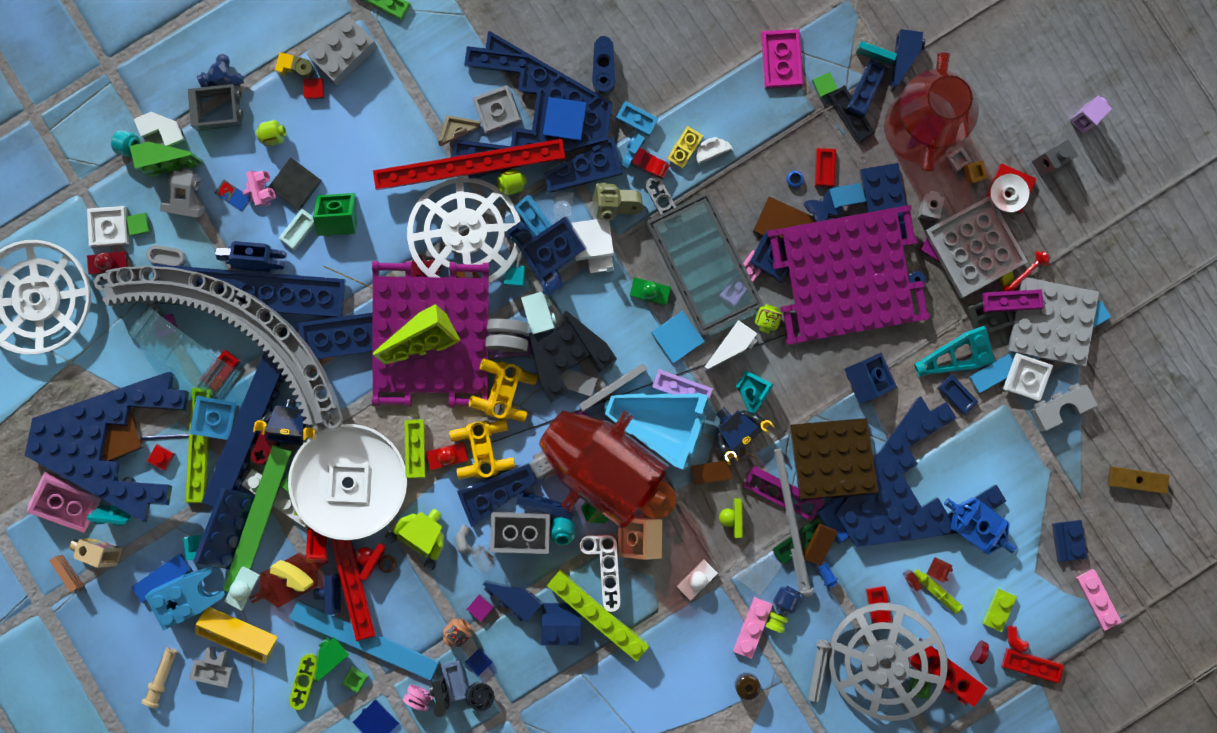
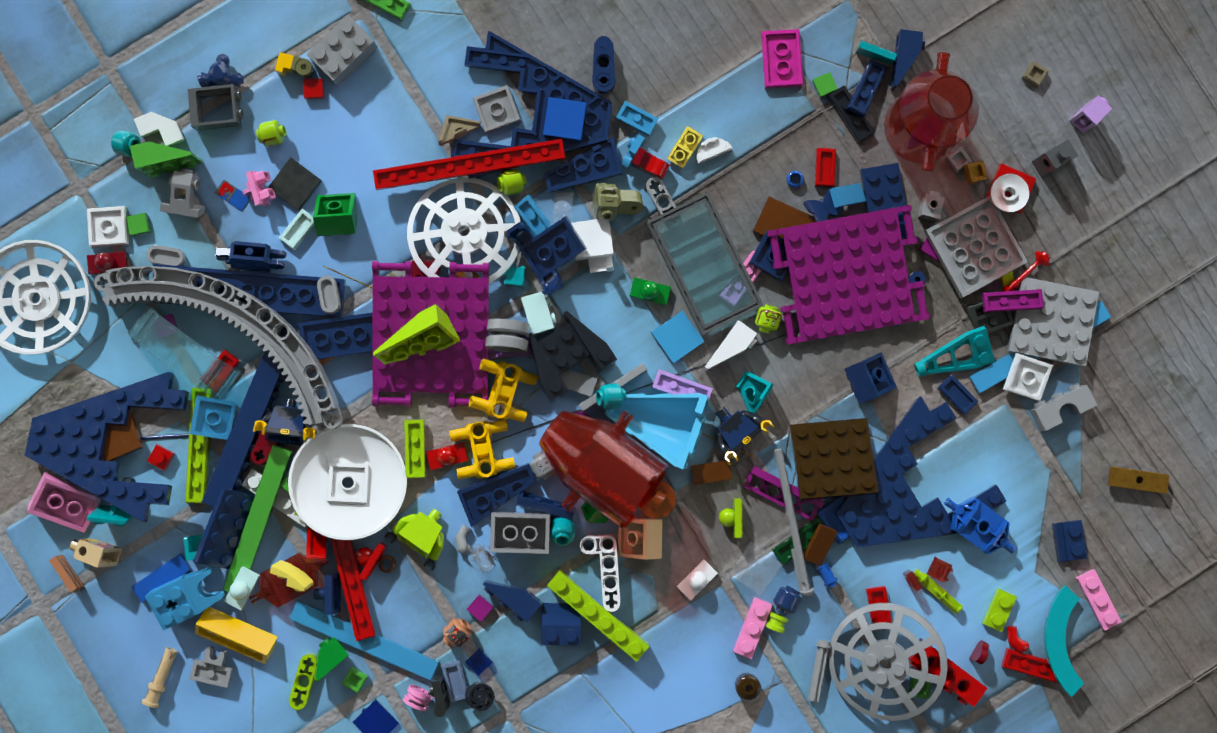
none -> light grey tile [317,276,341,314]
none -> teal head [596,383,626,410]
none -> dark tan tile [1022,61,1049,88]
none -> teal tile [1044,585,1084,697]

